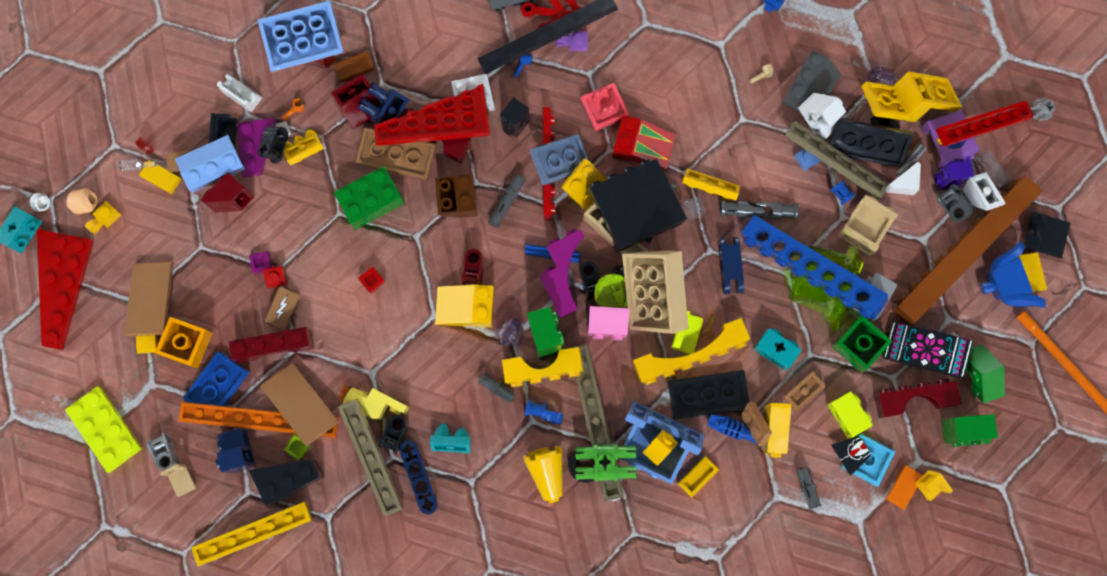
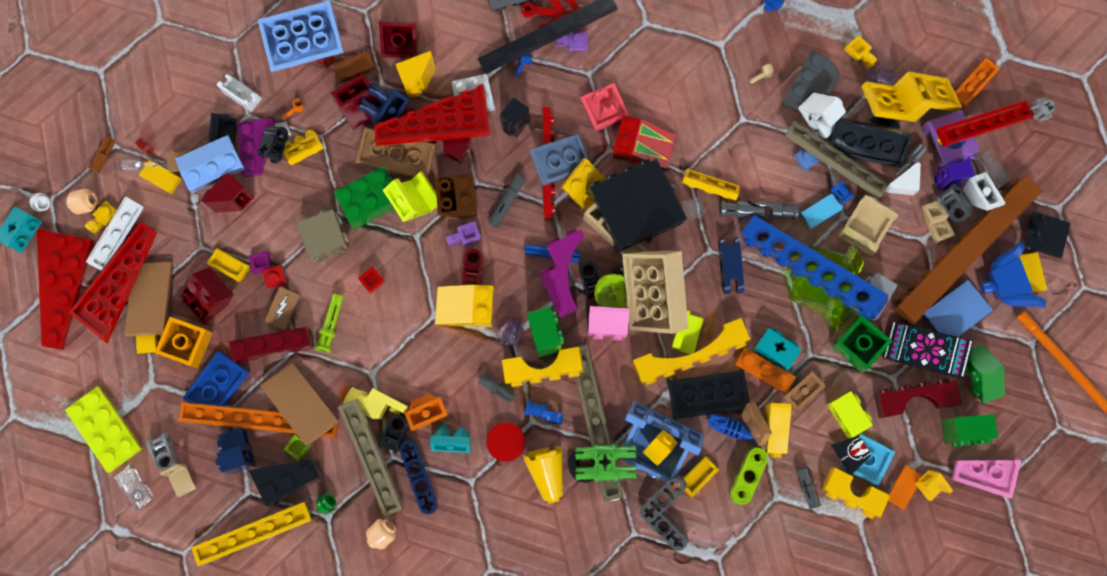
none -> red wing [68,221,157,343]
none -> white plate [86,197,144,271]
none -> dark orange axle [88,137,115,173]
none -> clear slope [114,465,153,510]
none -> dark red slope [180,267,234,325]
none -> yellow tile [207,248,250,283]
none -> dark tan brick [297,209,350,262]
none -> lime pin [314,294,344,353]
none -> green plate [316,493,337,513]
none -> light nougat head [366,519,396,549]
none -> dark red slope [379,20,420,58]
none -> neon yellow panel [383,171,437,222]
none -> yellow slope [395,51,436,98]
none -> orange slope [404,393,449,431]
none -> medium lavender plate [446,221,481,247]
none -> red tile [486,422,526,462]
none -> dark grey beam [640,475,689,551]
none -> lime piece [729,448,768,505]
none -> orange plate [734,348,796,394]
none -> medium azure tile [800,194,843,230]
none -> yellow arch [821,468,890,519]
none -> yellow plate [844,36,877,69]
none -> tan slope [922,201,955,244]
none -> medium blue tile [922,280,993,337]
none -> bright pink wing [951,460,1021,499]
none -> orange tile [955,57,1000,110]

